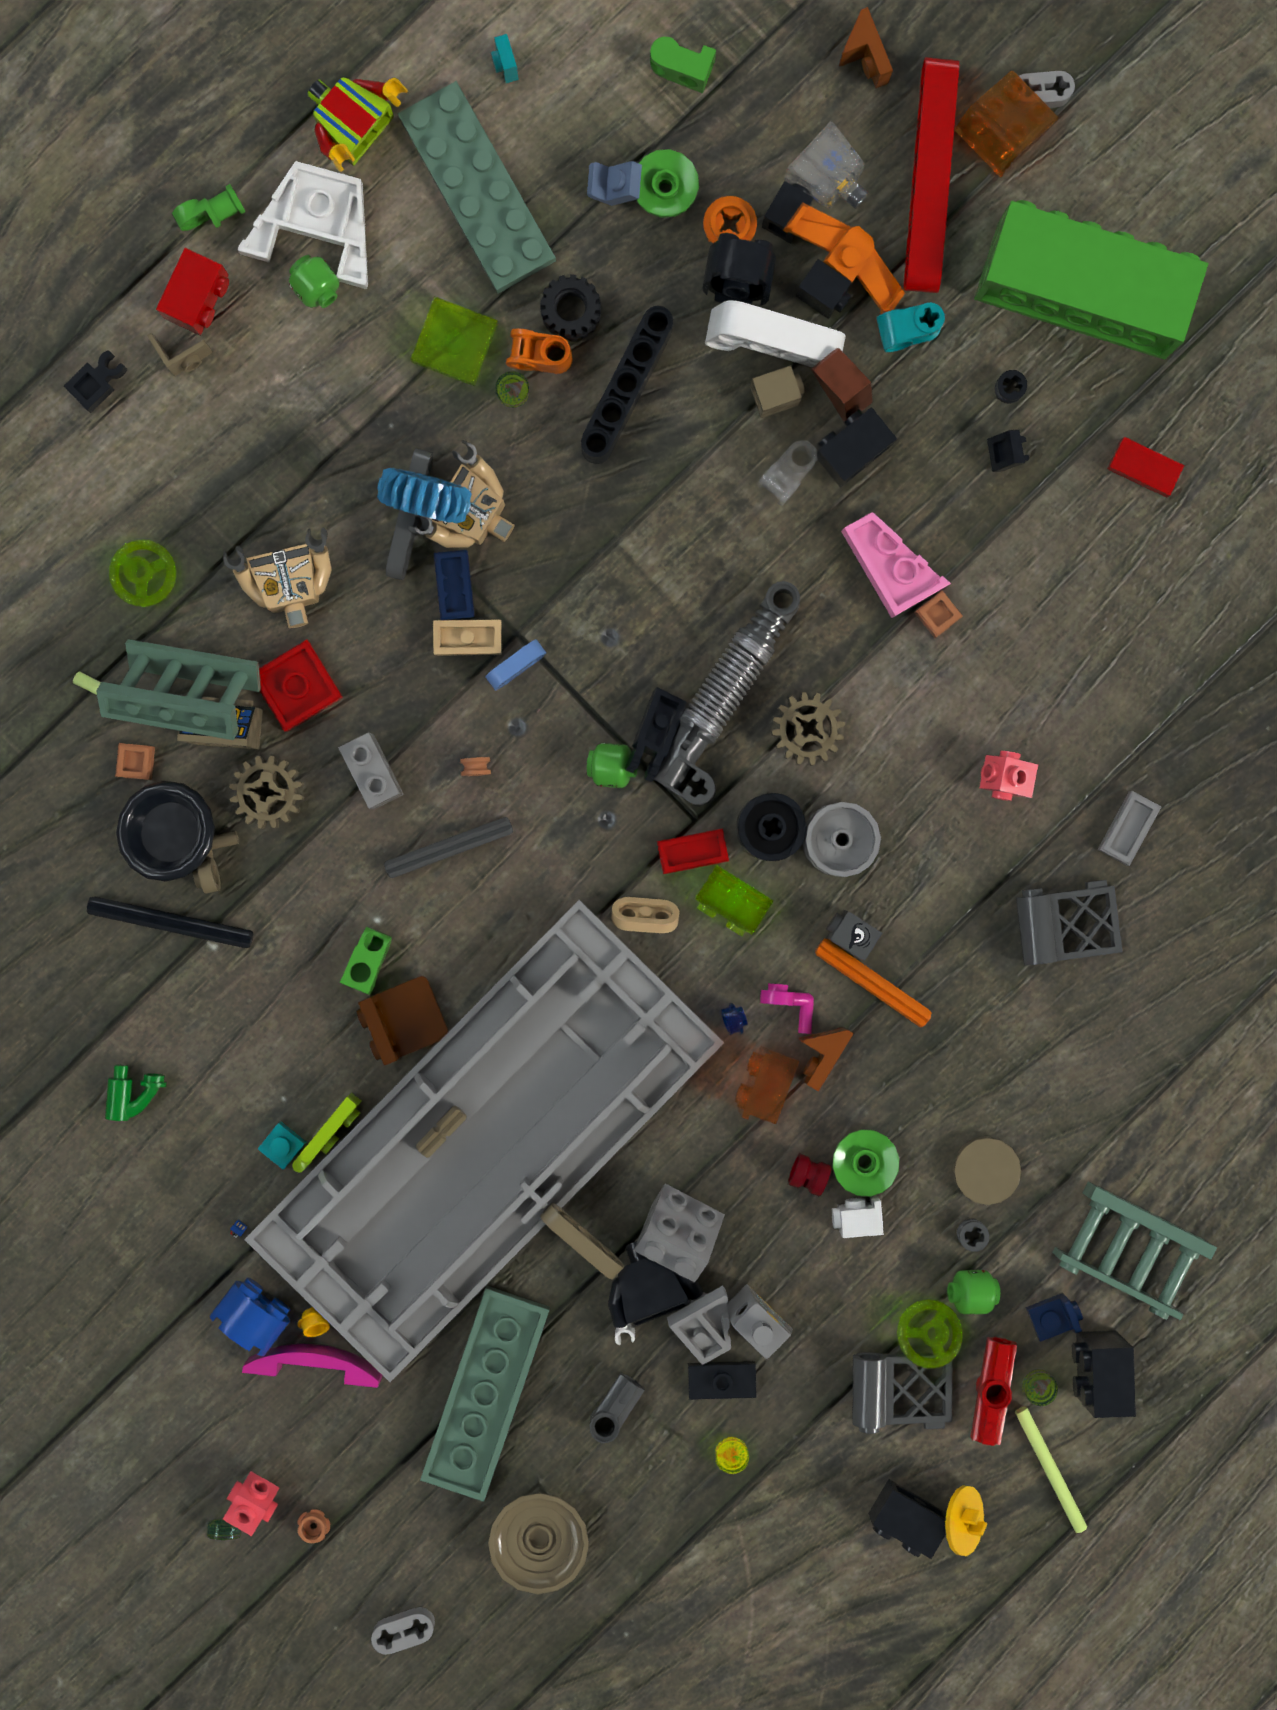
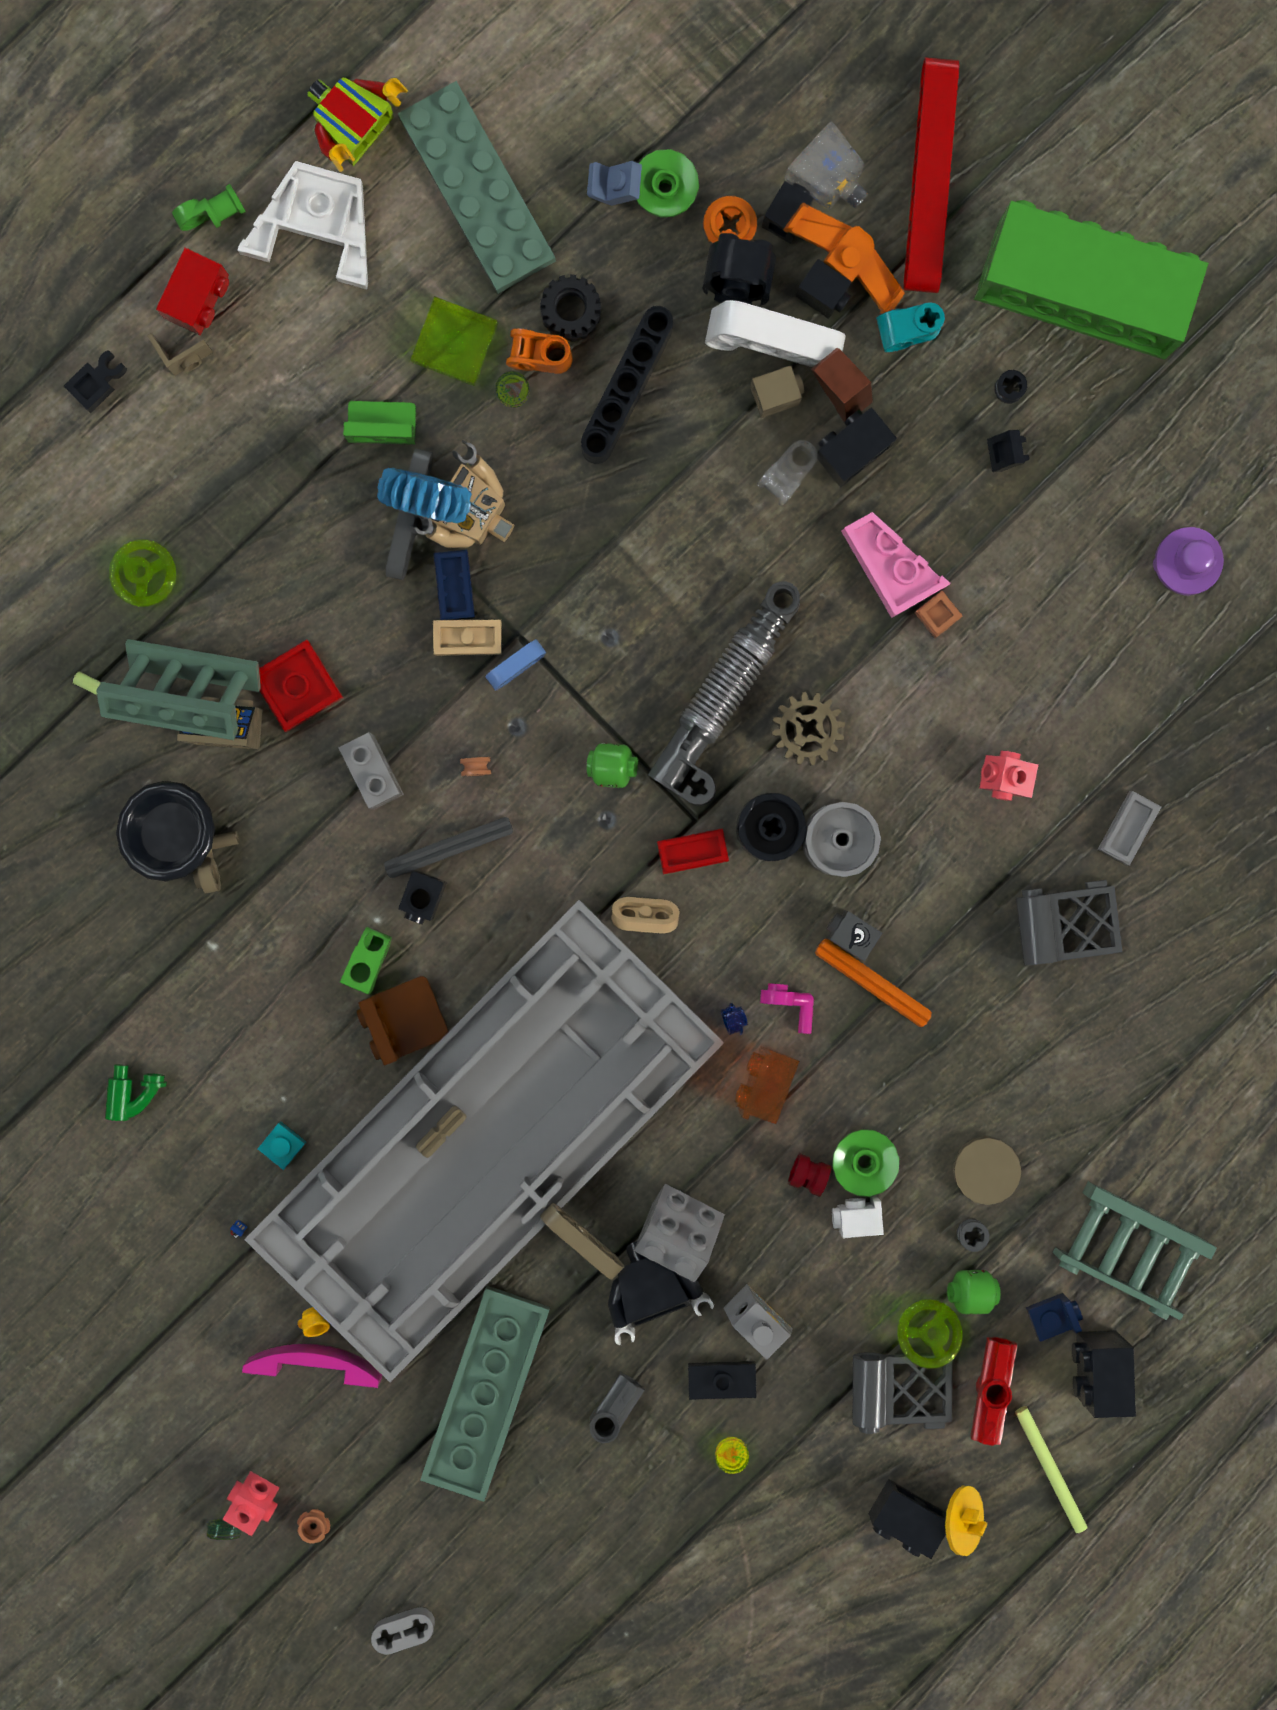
black axle [87,896,253,948] -> none
nougat tile [115,743,155,780] -> none
blue brick [210,1278,290,1356] -> none
torso [223,528,332,628] -> none
dark tan gear [229,756,305,829] -> none
bright green head [289,255,339,308] -> none
lime hinge [292,1093,362,1173] -> none
dark tan hat [488,1493,589,1594] -> none
teal plate [491,34,519,83] -> none
black hinge [625,687,687,782] -> none
bright green leg [650,36,716,93] -> none
light grey wing [667,1285,731,1365] -> none
clear neon green brick [694,865,774,936] -> none
dark orange slope [798,1027,854,1092] -> none
dark orange slope [839,7,893,88] -> none
clear orange bracket [954,71,1058,178] -> none
light grey beam [1008,71,1075,110] -> none
clear green tile [1022,1369,1058,1406] -> none
red tile [1107,437,1185,498] -> none
none -> bright green panel [343,401,416,445]
none -> black brick [398,871,447,924]
none -> medium lavender plate [1153,527,1224,596]

